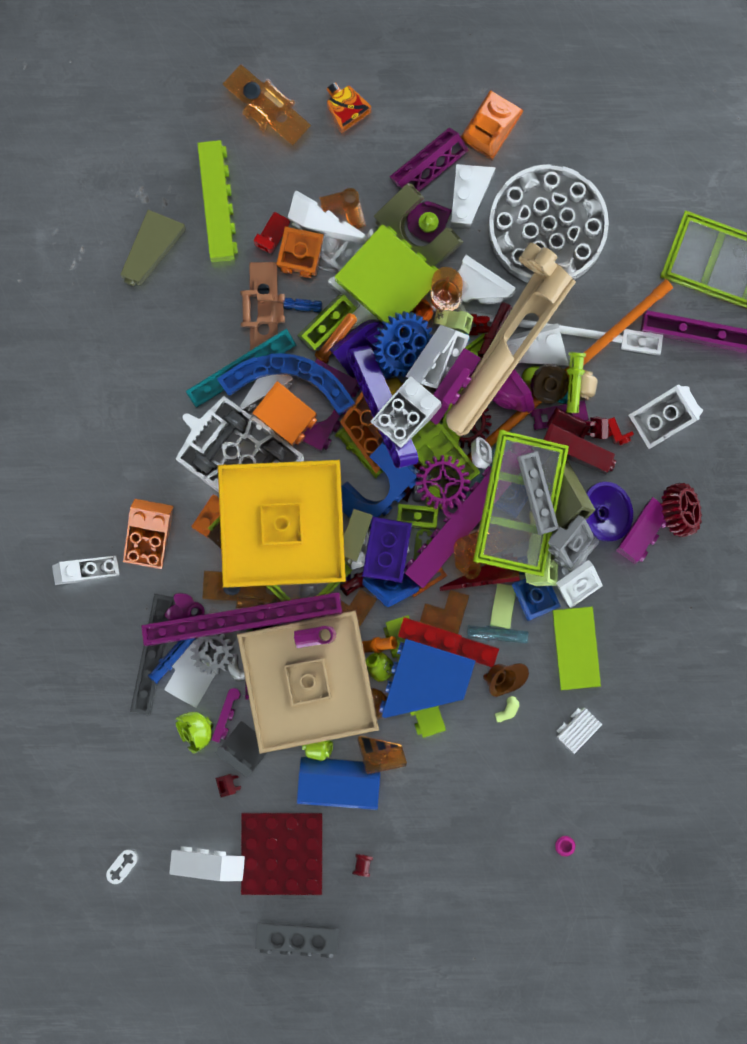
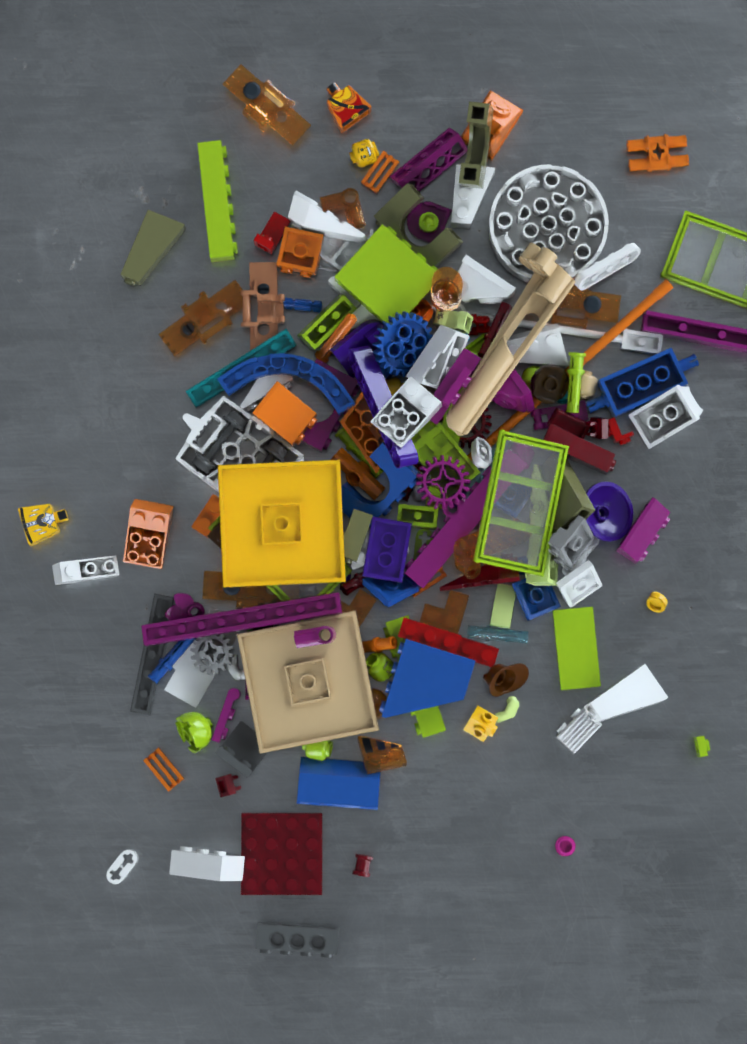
light grey tile [517,451,559,535] -> none
dark red gear [661,483,702,537] -> none
none -> yellow torso [18,504,69,546]
none -> orange tile [143,748,185,792]
none -> clear orange piece [158,280,252,356]
none -> orange piece [330,448,386,501]
none -> yellow head [349,139,379,168]
none -> orange tile [361,151,400,194]
none -> olive arch [459,101,494,189]
none -> yellow brick [463,706,498,742]
none -> clear orange piece [527,283,621,329]
none -> white plate [575,243,641,290]
none -> white slope [584,664,668,723]
none -> blue brick [585,347,699,418]
none -> orange pin [626,134,689,173]
none -> yellow tile [646,591,668,613]
none -> lime plate [693,736,710,757]

